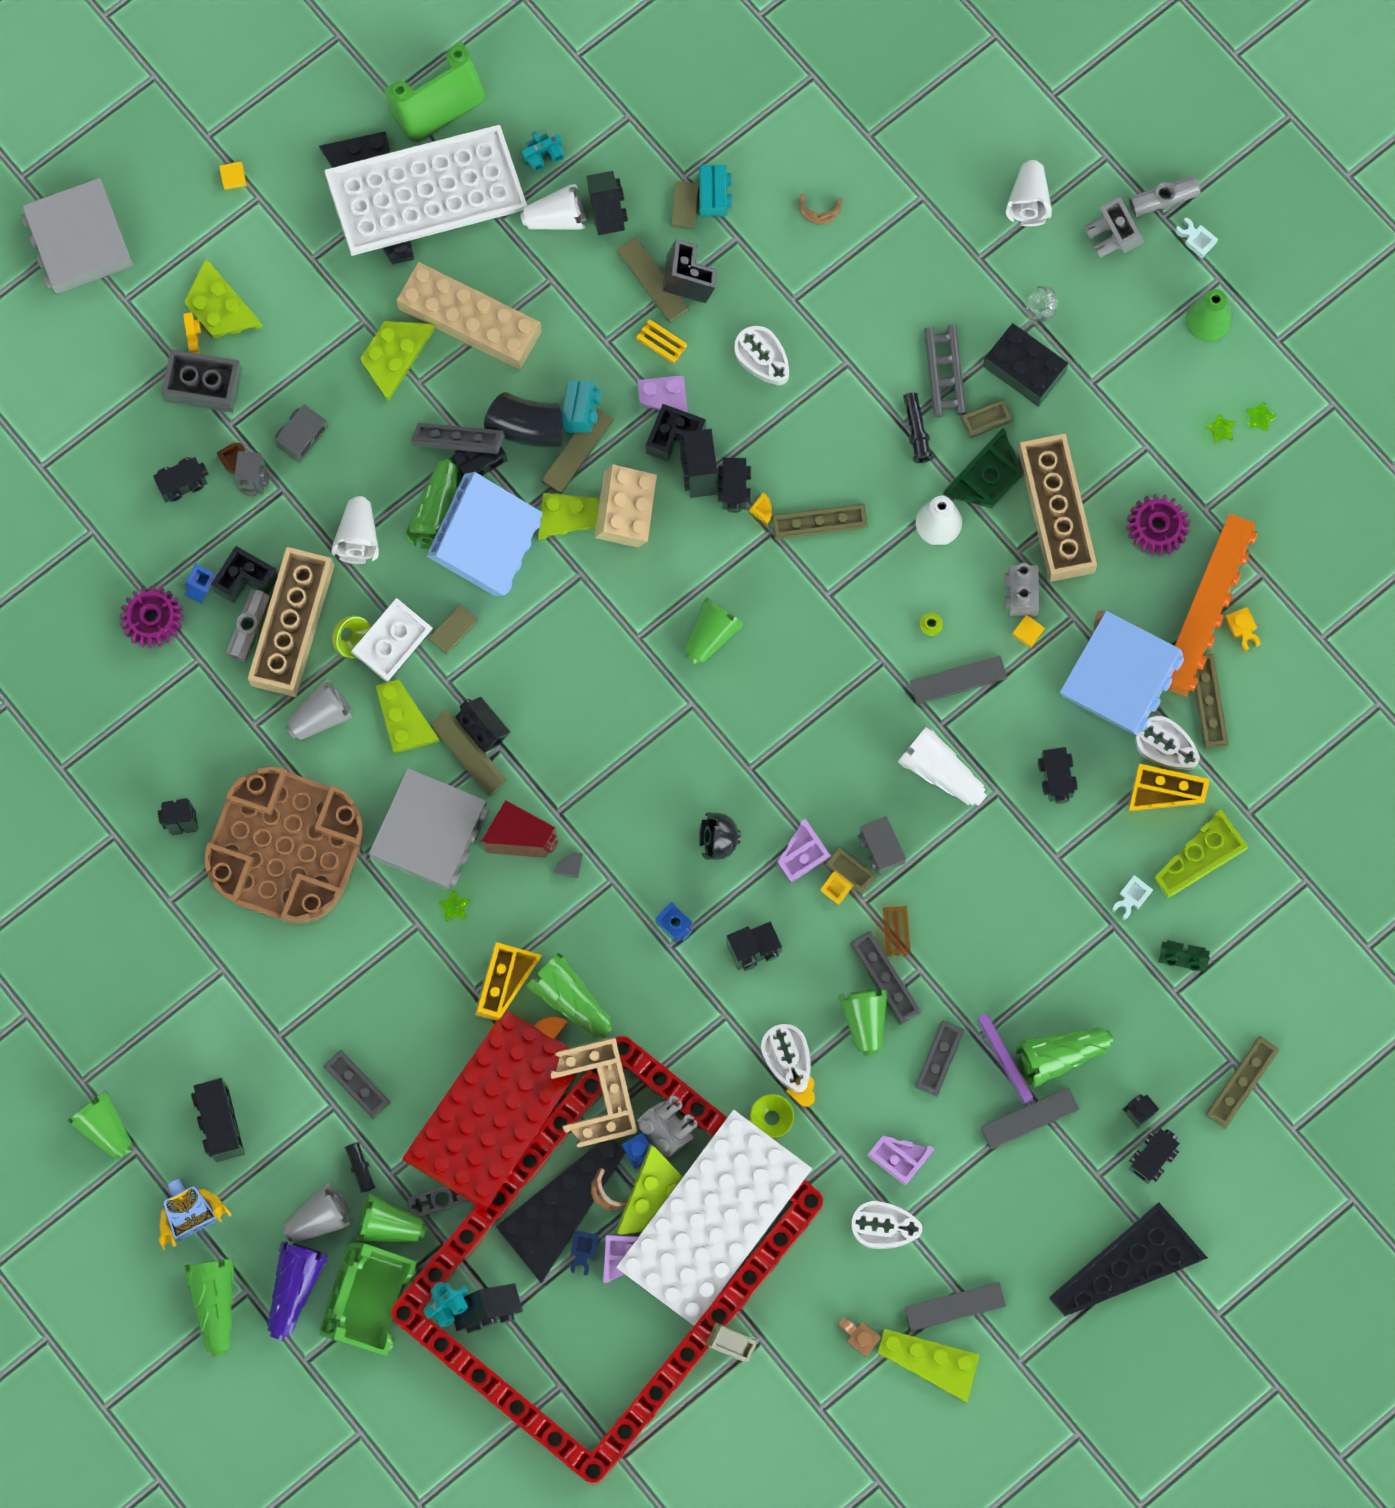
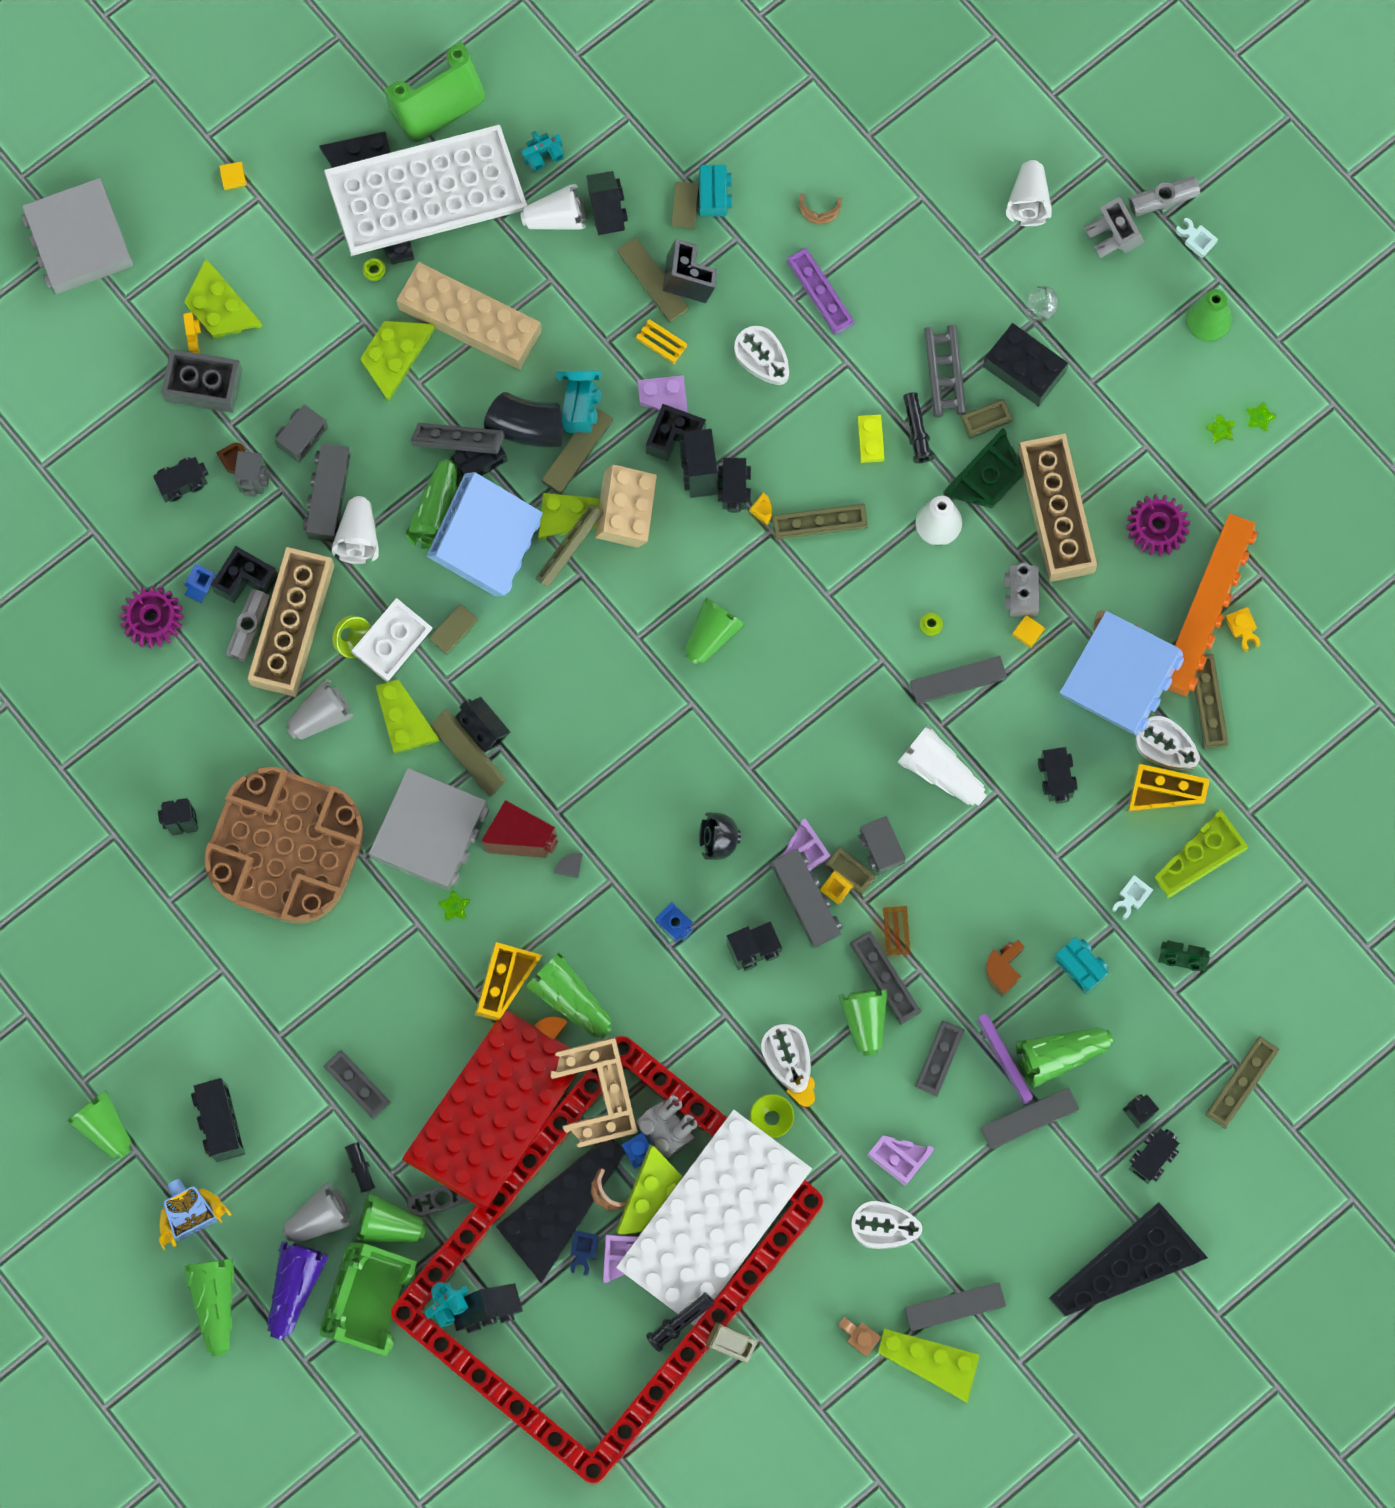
none -> dark grey brick [303,443,351,542]
none -> lime plate [363,258,386,281]
none -> olive tile [536,504,603,588]
none -> teal tile [555,370,601,381]
none -> black pin [646,1292,715,1352]
none -> dark grey brick [769,849,842,948]
none -> medium lavender tile [786,248,855,335]
none -> neon yellow plate [858,414,884,463]
none -> dark orange brick [985,940,1025,997]
none -> teal brick [1053,937,1109,994]

